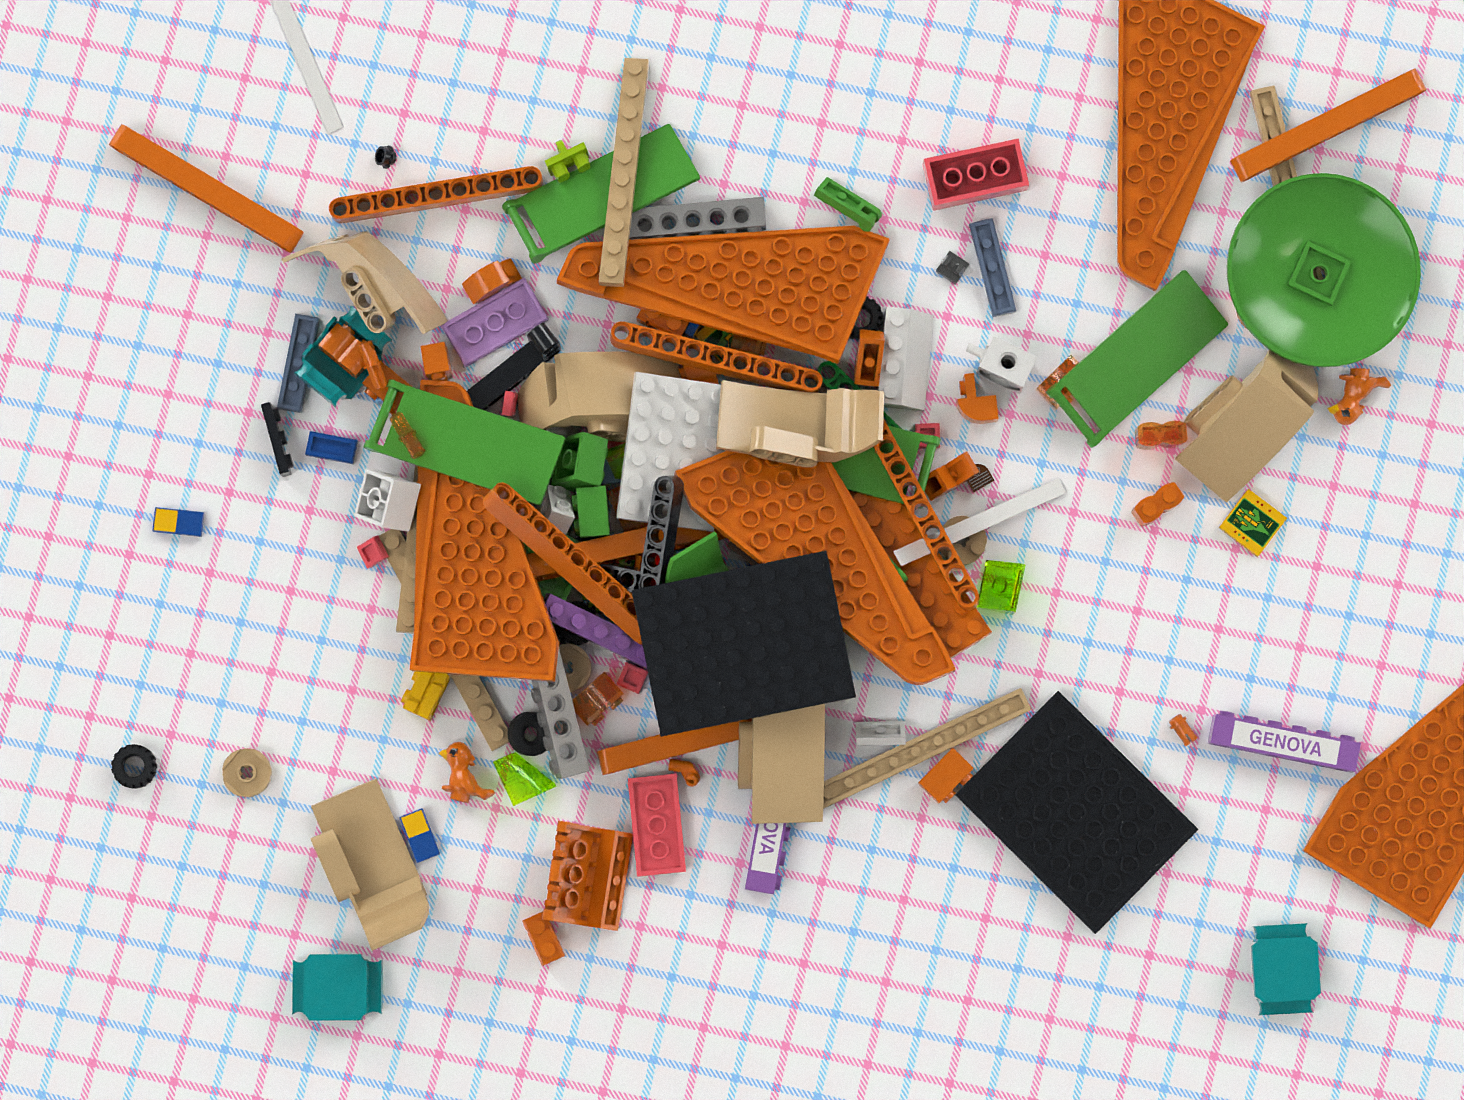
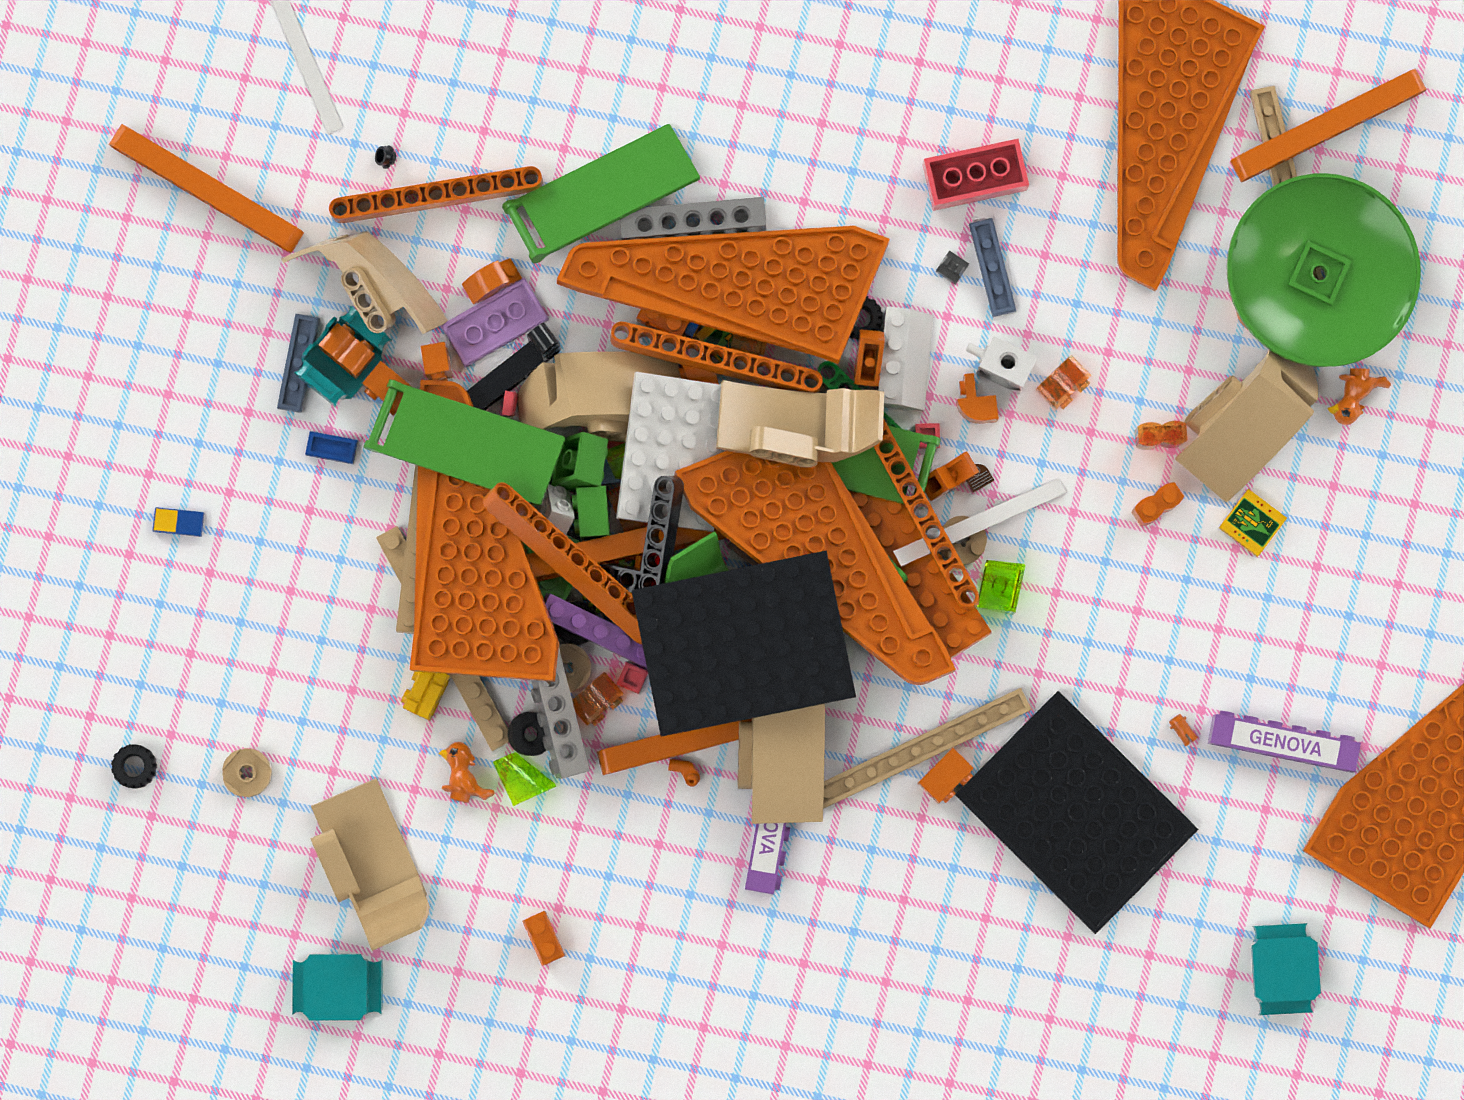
black plate [261,402,294,477] -> none
white piece [354,469,421,532] -> none
orange axle [357,340,388,389] -> none
coral tile [357,535,389,569] -> none
clear orange axle [390,412,426,459] -> none
blue tile [399,808,440,863] -> none
orange slope [542,821,633,931] -> none
lime hips [545,140,591,183] -> none
tan plate [599,58,649,287] -> none
coral plate [628,774,686,877] -> none
bright green plate [813,177,882,232] -> none
white plate [855,721,906,746] -> none
bright green flag [1046,270,1228,448] -> none

